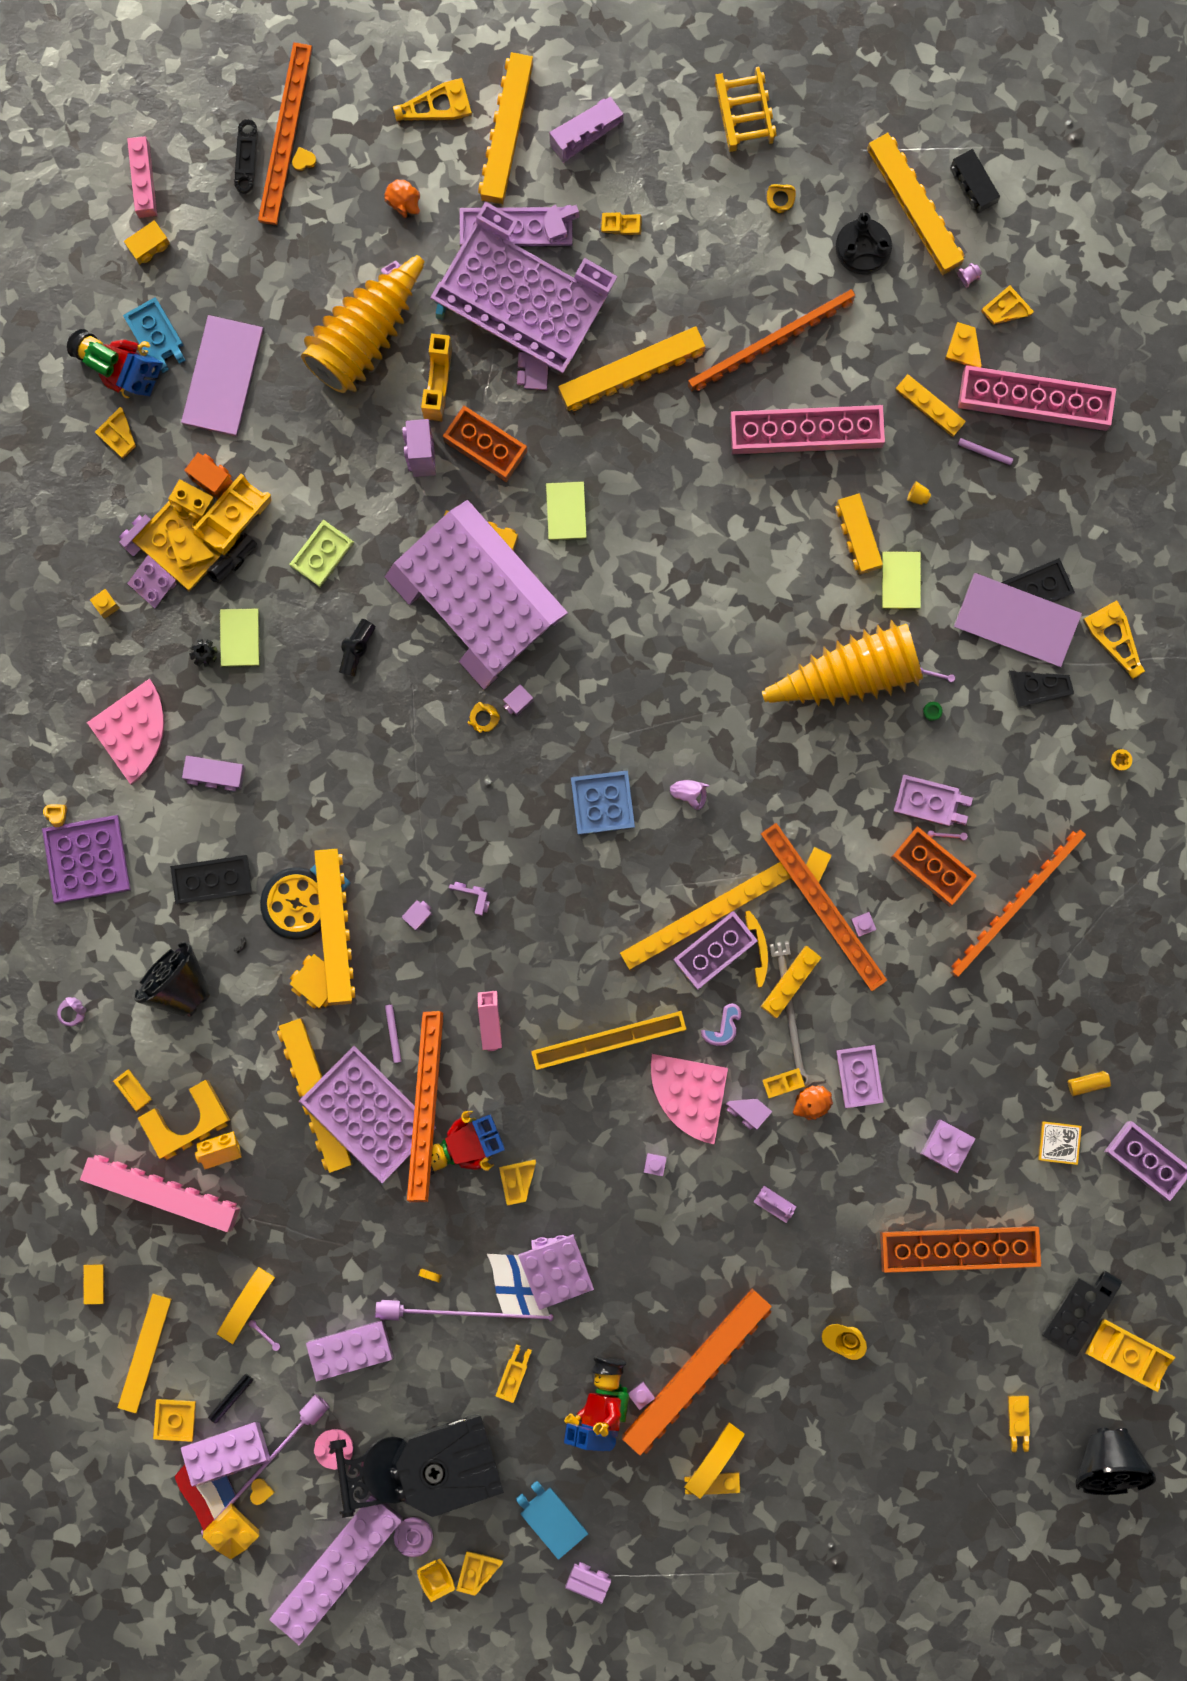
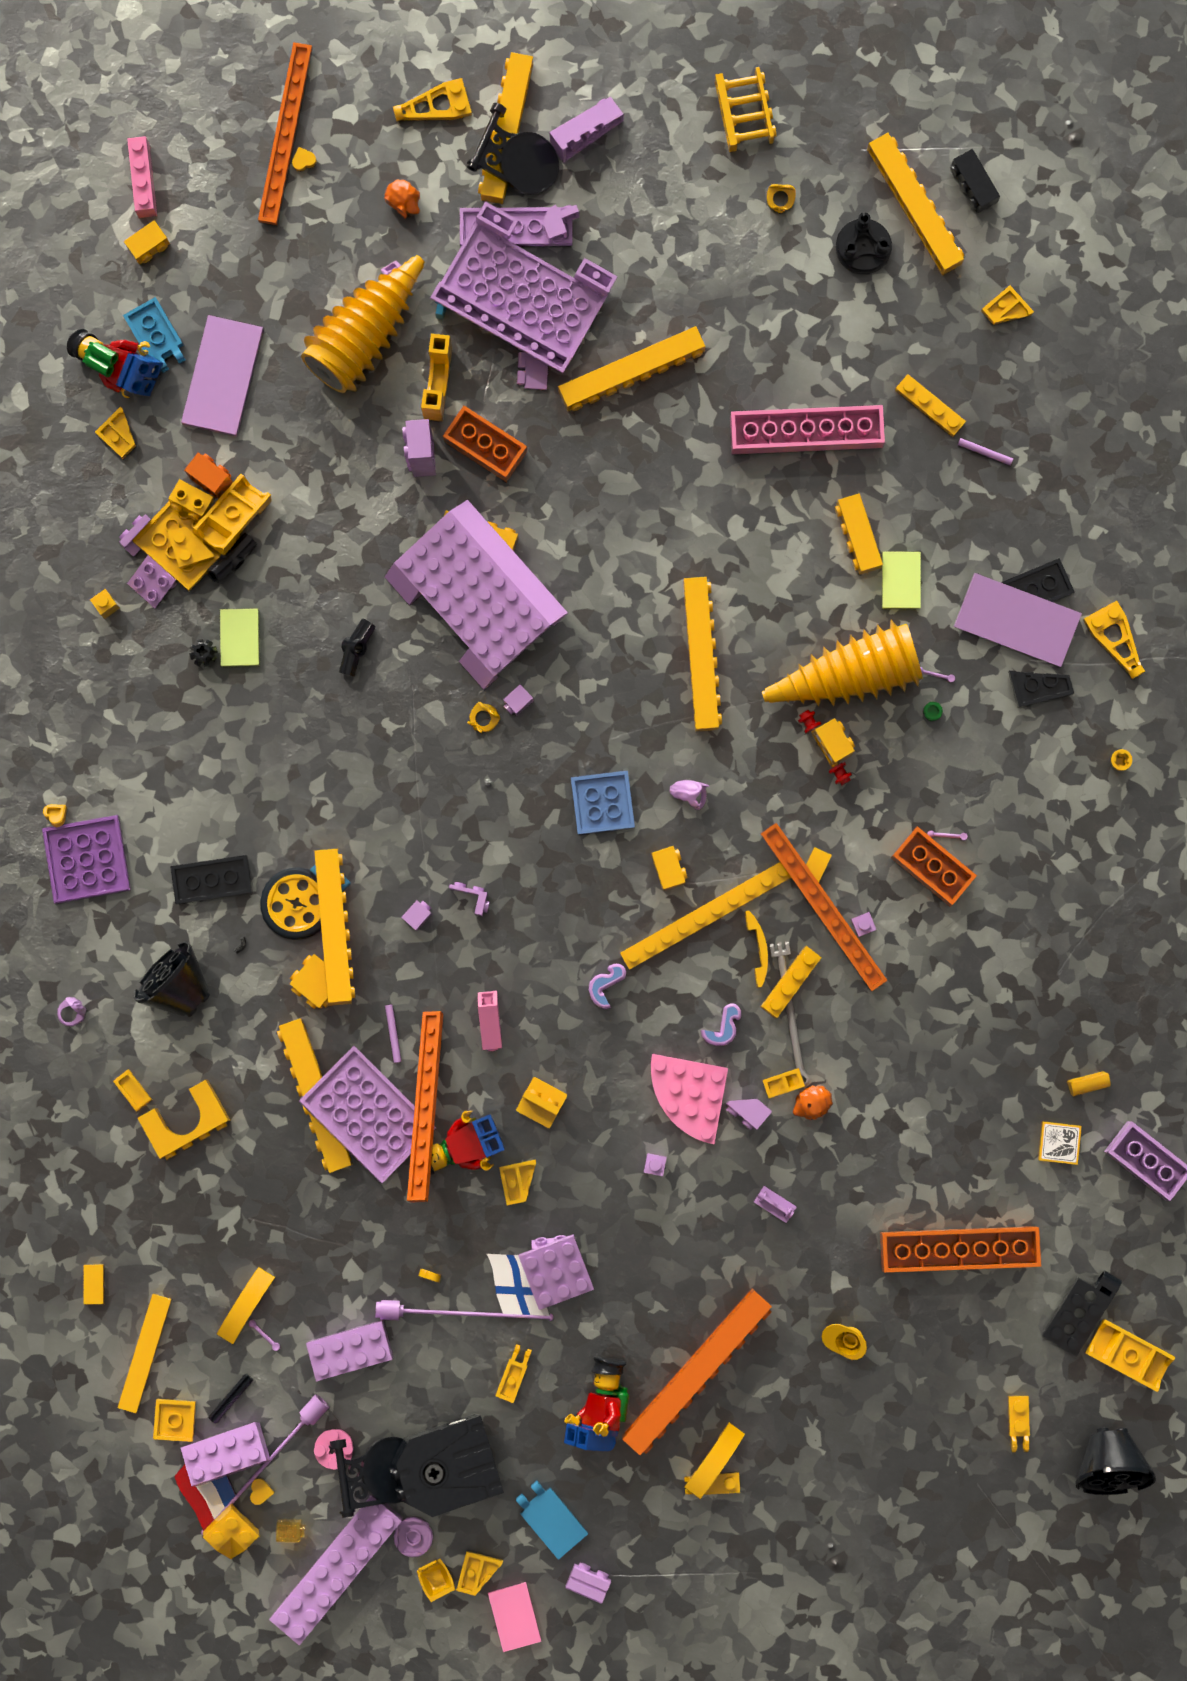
bright pink brick [80,1155,240,1232] -> none
bright pink plate [87,679,164,785] -> none
lavender brick [182,756,245,792] -> none
yellow brick [195,1131,242,1169] -> none
black plate [234,119,258,194] -> none
yellowish green tile [289,520,354,588] -> none
yellow brick [531,1011,686,1070] -> none
yellowish green tile [546,482,586,540] -> none
yellow slope [601,212,642,235] -> none
lavender plate [628,1382,655,1410] -> none
lavender brick [673,911,758,990] -> none
orange plate [688,289,855,392] -> none
lavender plate [836,1045,884,1108] -> none
lavender tile [894,775,973,827] -> none
yellow hat [907,481,931,505] -> none
lavender brick [920,1120,975,1173] -> none
yellow wing [945,322,981,368] -> none
orange plate [950,830,1086,978] -> none
lavender brick [957,263,982,288] -> none
bright pink brick [958,366,1116,431] -> none
none -> clear yellow brick [276,1519,306,1543]
none -> black piece [467,103,559,195]
none -> bright pink tile [488,1582,542,1652]
none -> yellow bracket [516,1077,567,1128]
none -> animal [588,964,626,1009]
none -> yellow brick [651,846,688,891]
none -> yellow brick [683,577,722,732]
none -> yellow brick [798,710,855,786]

